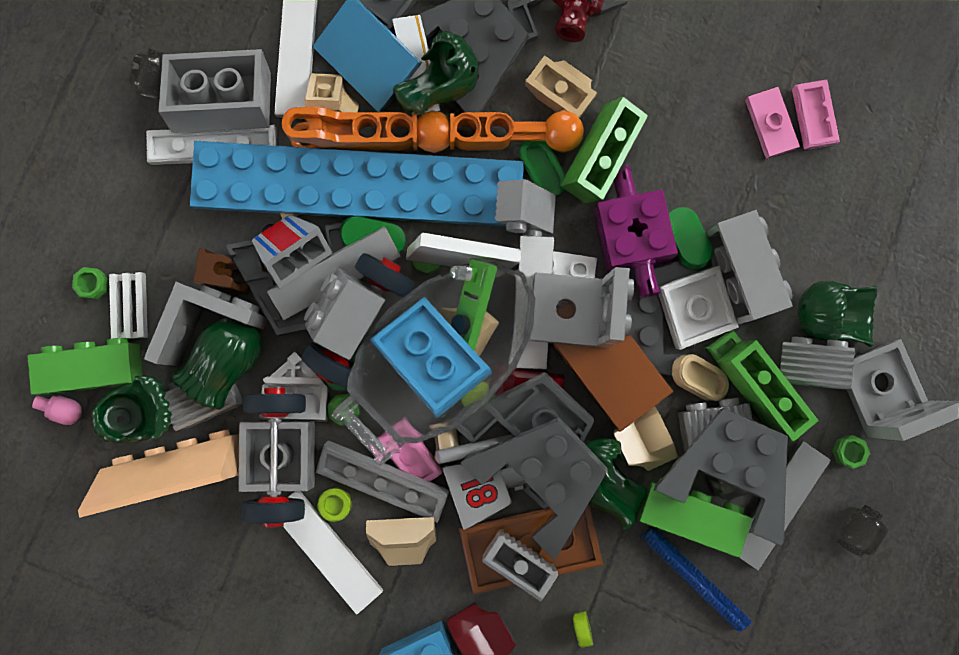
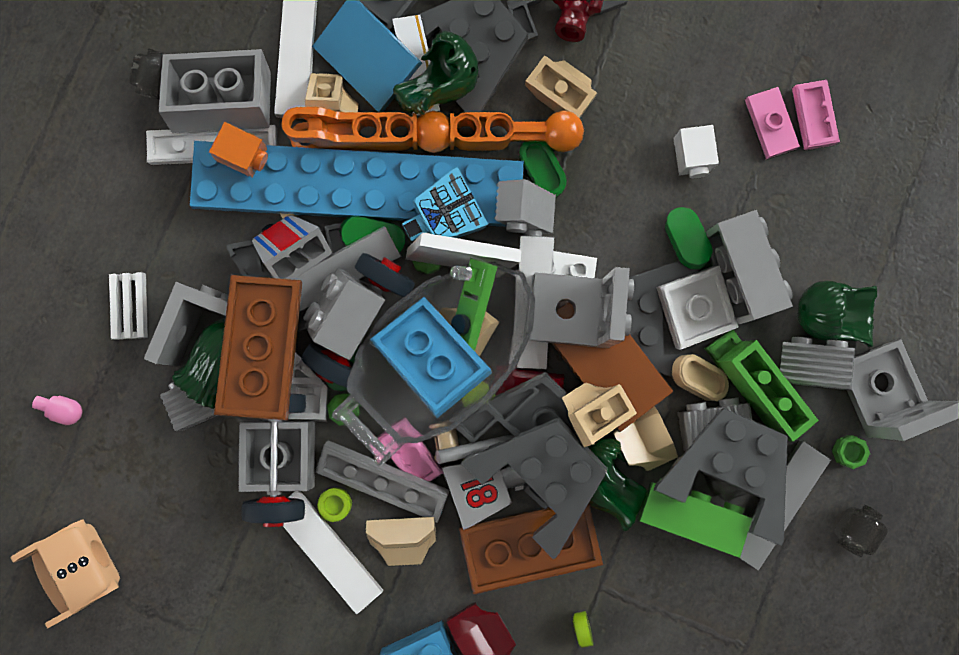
bright green brick [28,338,143,395] -> none
bright green tile [72,267,109,300] -> none
light nougat slope [78,429,239,518] -> none
dark green piece [91,375,172,444] -> none
reddish brown hinge [193,248,250,295] -> none
light grey brick [482,529,558,601] -> none
bright green brick [560,97,648,203] -> none
magenta brick [594,166,678,298] -> none
blue axle [641,527,752,633] -> none
none -> light nougat piece [10,519,120,629]
none -> orange brick [209,122,268,178]
none -> dark orange tile [214,275,302,421]
none -> torso [402,167,488,241]
none -> tan slope [562,382,637,448]
none -> white brick [674,125,719,178]

